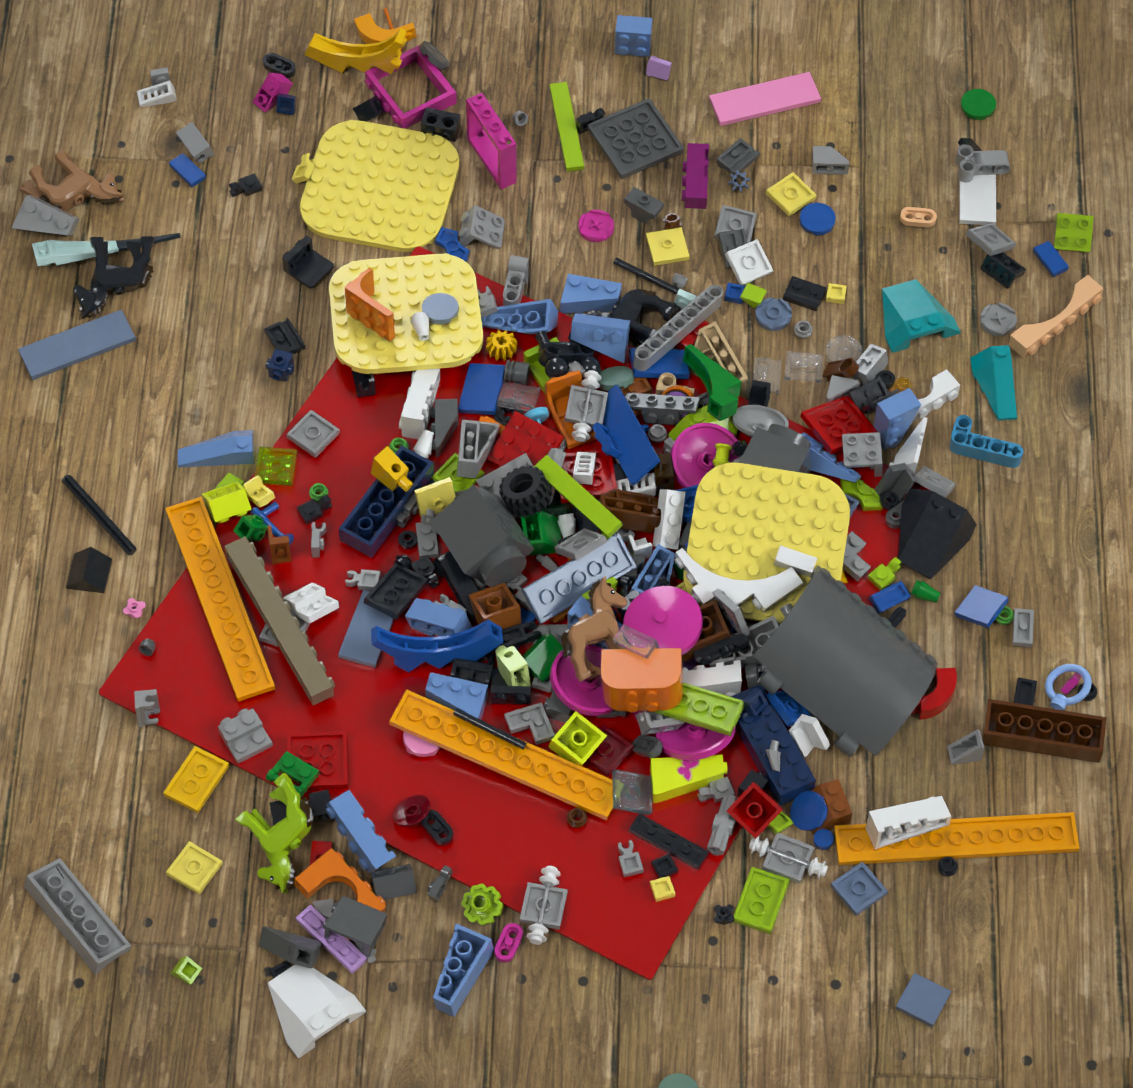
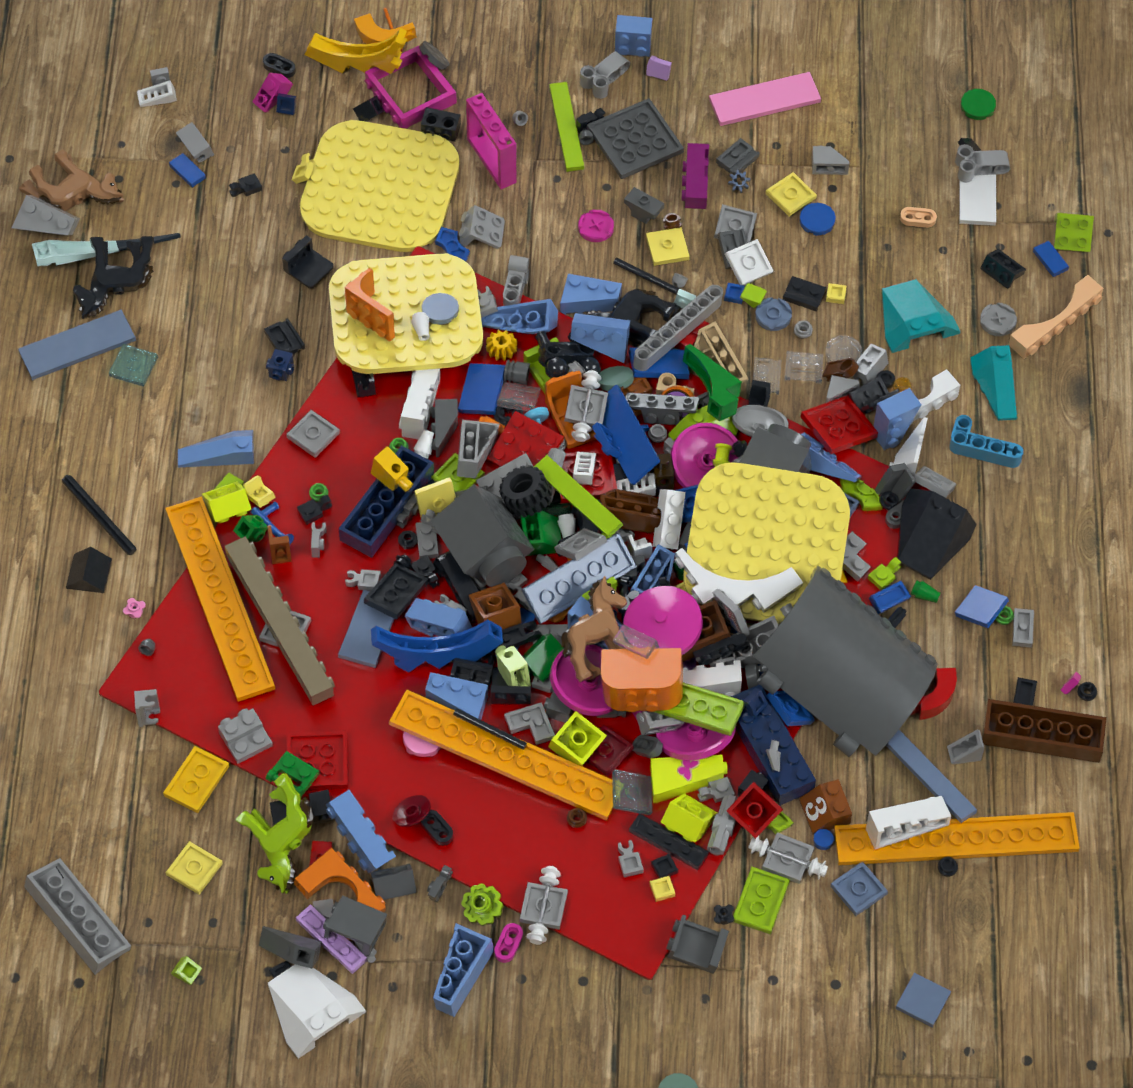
clear neon green plate [254,446,297,486] -> none
white slope [283,582,339,623] -> none
white panel [774,545,817,577] -> none
white panel [789,714,830,757] -> none
blue tile [790,791,828,831] -> none
light grey bracket [842,432,882,477] -> none
light grey plate [966,223,1016,256] -> none
light blue piece [1045,664,1092,711] -> none
none -> clear light blue tile [109,344,158,387]
none -> dark grey hinge [579,129,594,145]
none -> light grey piece [580,51,630,99]
none -> neon yellow slope [661,793,718,842]
none -> dark grey panel [666,915,729,974]
none -> sand blue tile [886,730,977,823]

